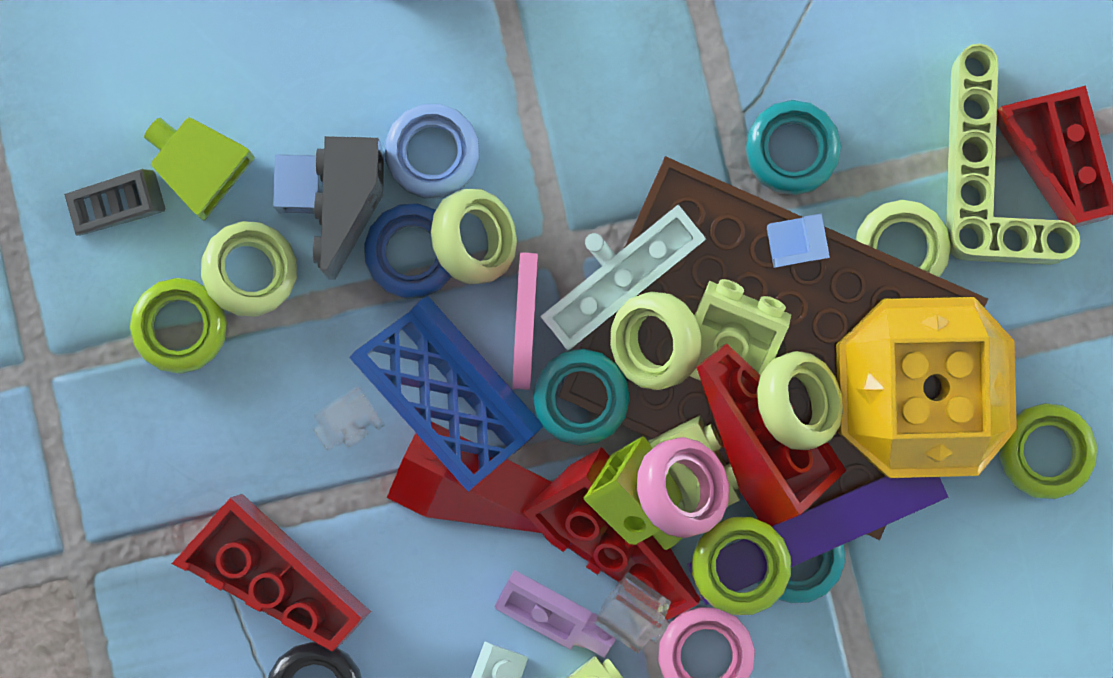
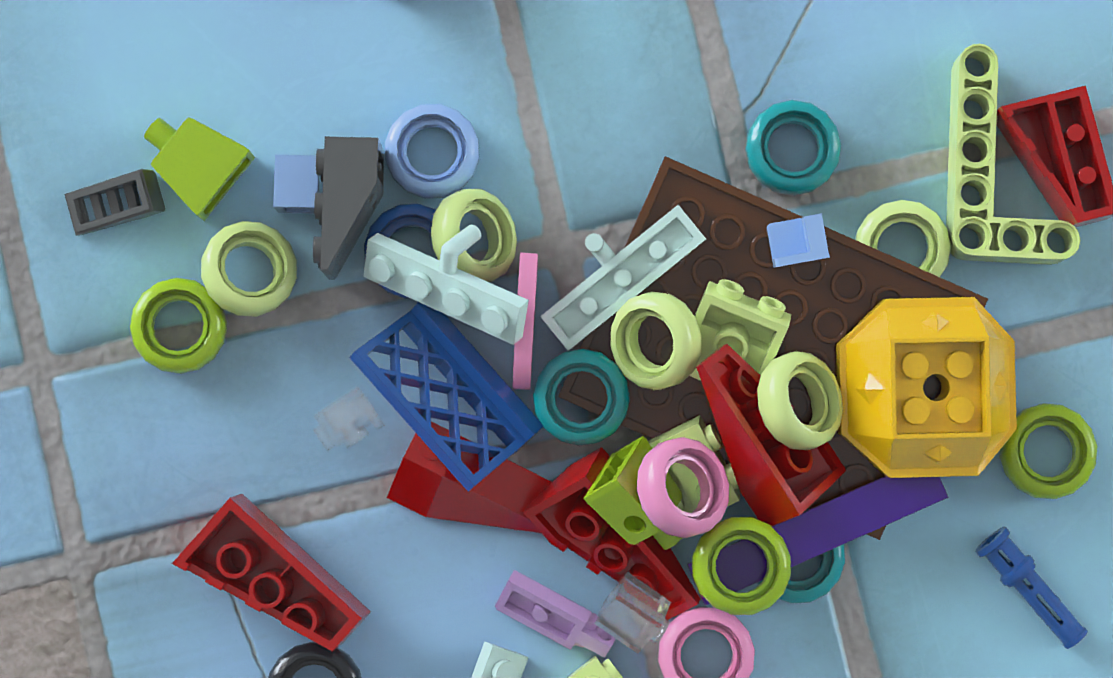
none -> light aqua plate [363,225,529,345]
none -> blue pin [975,527,1088,649]

